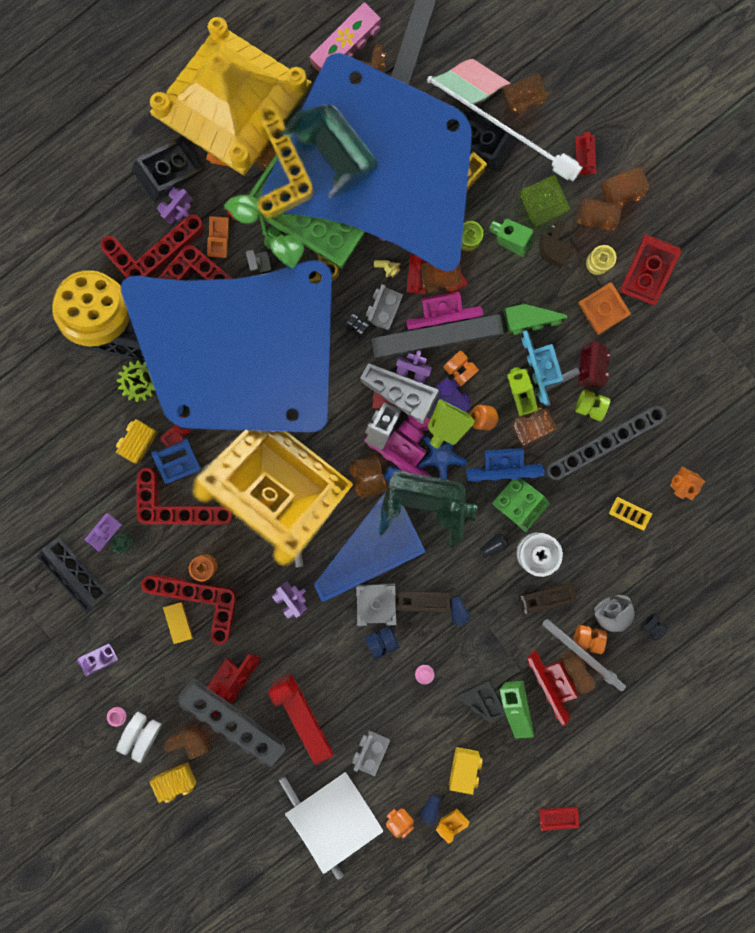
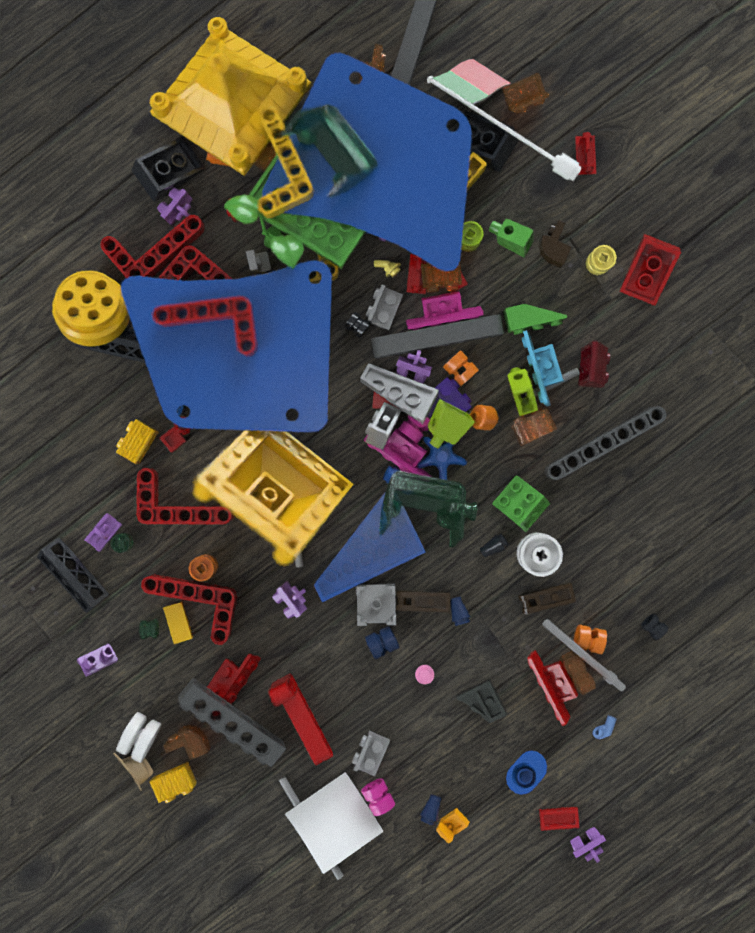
bright pink plate [107,707,127,727] -> none
lime gear [117,360,156,402] -> none
blue plate [152,437,201,484] -> none
orange slope [207,216,230,258] -> none
bright pink brick [310,2,381,73] -> none
clear orange brick [350,455,387,499] -> none
orange head [386,808,414,838] -> none
yellow brick [449,747,482,795] -> none
blue bracket [466,448,545,482] -> none
bright green slope [500,681,534,739] -> none
clear neon green tile [519,175,571,227] -> none
lime wheel [575,389,610,422] -> none
clear orange brick [576,198,622,230] -> none
orange tile [578,282,631,335] -> none
light grey cylinder [594,595,635,632] -> none
clear orange brick [601,166,650,208] -> none
yellow slope [609,497,652,531] -> none
orange brick [670,466,705,500] -> none
none -> tan piece [113,753,153,791]
none -> clear green wheel [139,619,159,640]
none -> red beam [152,296,258,357]
none -> dark pink wheel [361,778,395,816]
none -> blue piece [506,751,547,795]
none -> medium lavender hips [570,826,606,863]
none -> medium blue arm [592,715,617,739]

